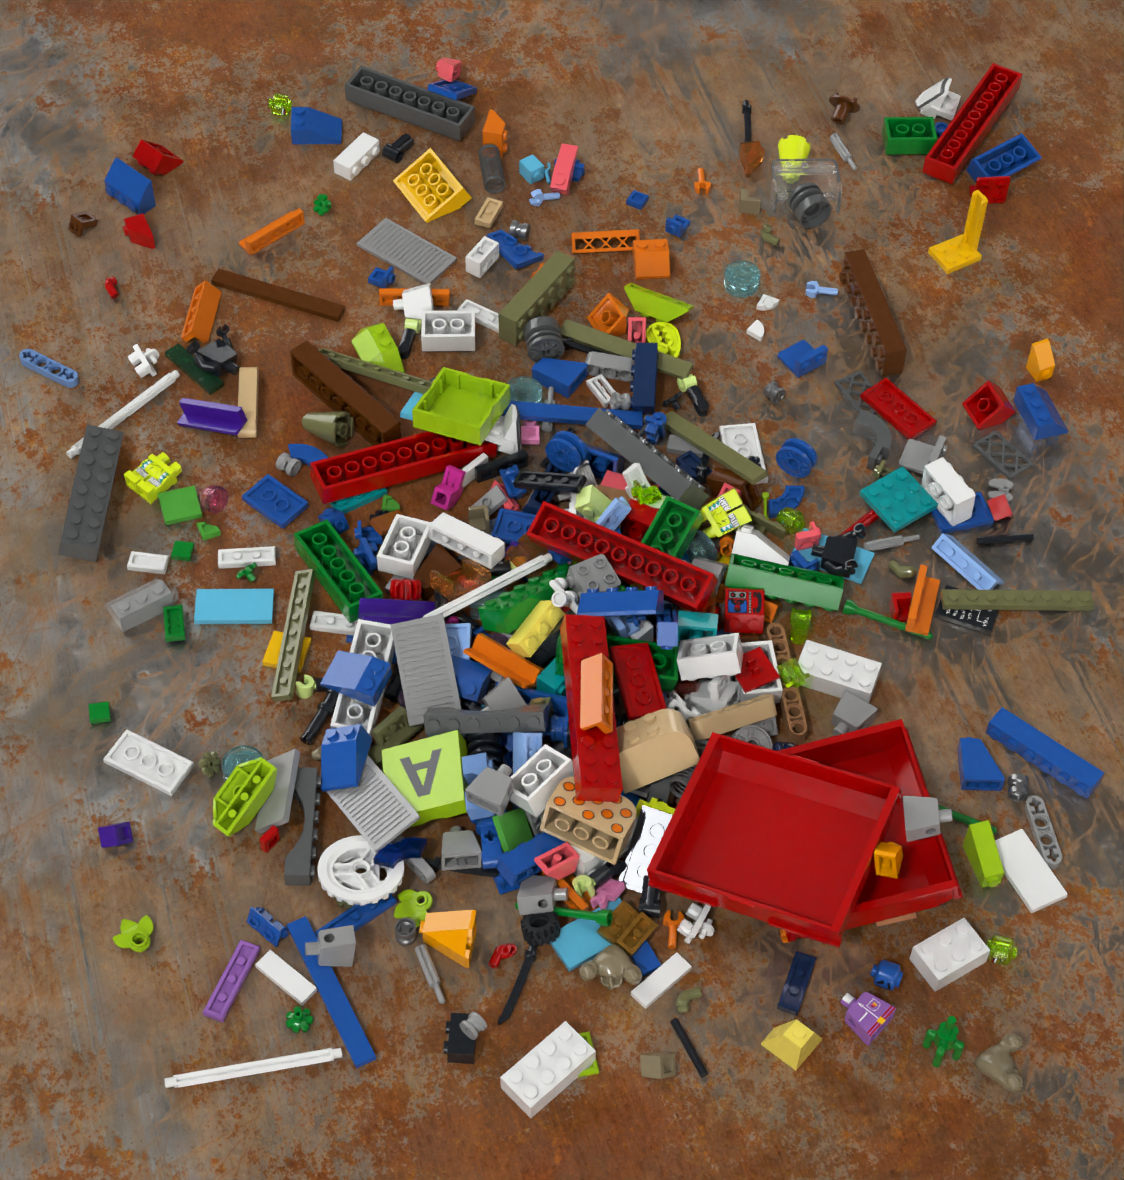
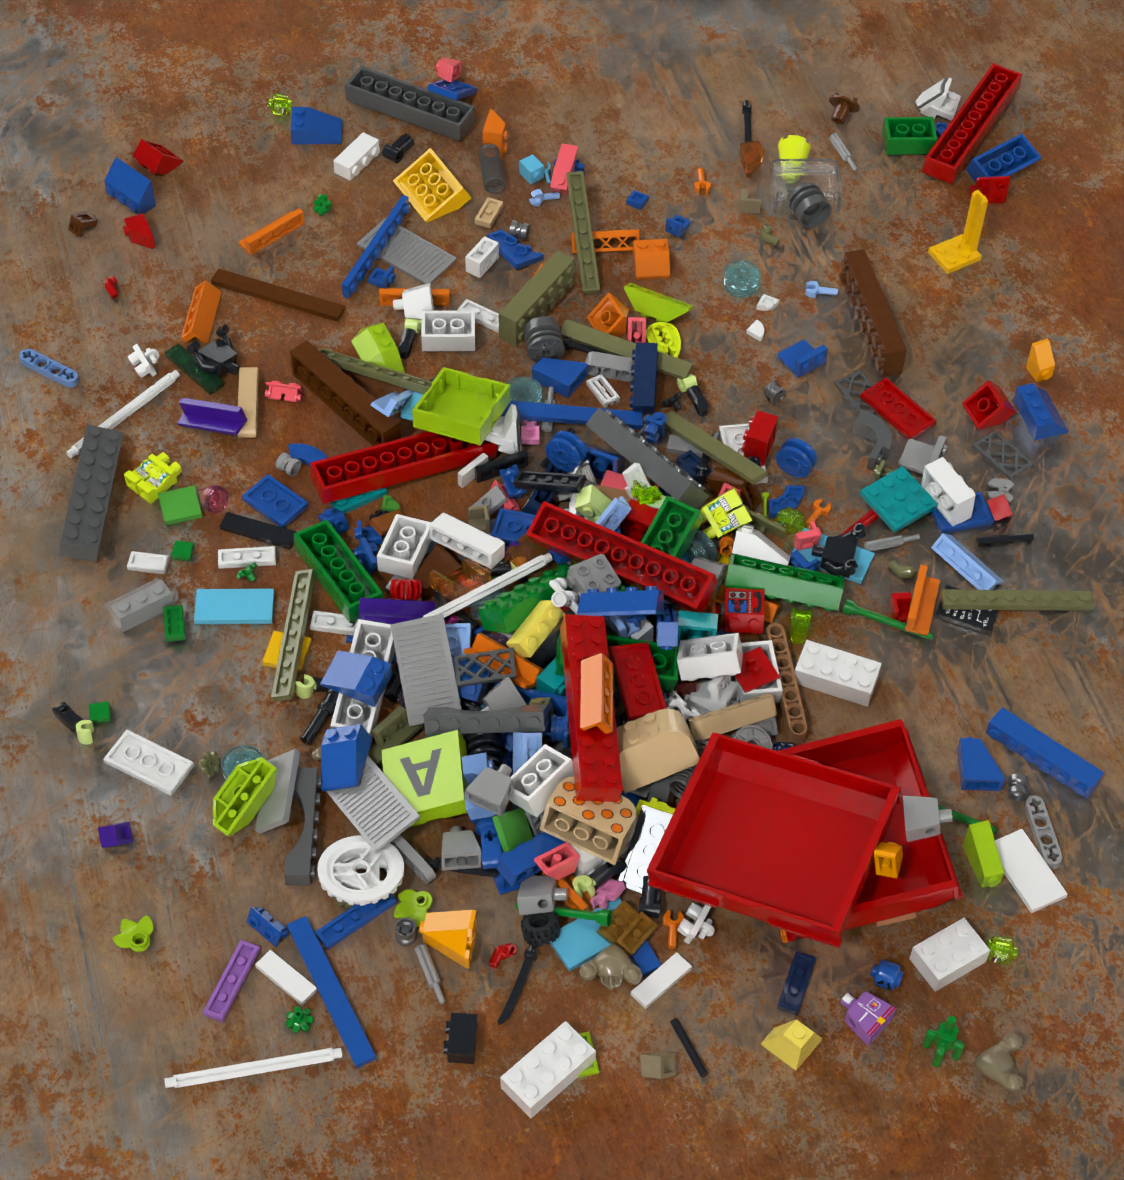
bright green tile [196,522,221,541] -> none
red tile [259,825,280,853] -> none
olive cone [302,411,354,448] -> none
light grey torso [305,925,356,967] -> none
clear blue tile [373,837,427,868] -> none
dark pink brick [431,465,466,510] -> none
light grey wheel [459,1011,487,1040] -> none
light grey wheel [610,392,631,410] -> none
olive arm [675,987,702,1013] -> none
clear neon green bracket [776,658,810,688] -> none
light grey torso [831,690,878,736] -> none
none -> piece [52,701,94,745]
none -> black tile [220,512,297,550]
none -> coral hinge [265,381,304,403]
none -> blue plate [341,195,411,298]
none -> light blue panel [371,389,415,417]
none -> dark grey window [453,648,517,687]
none -> olive plate [566,171,600,295]
none -> red brick [741,410,778,466]
none -> orange bar [805,499,831,528]

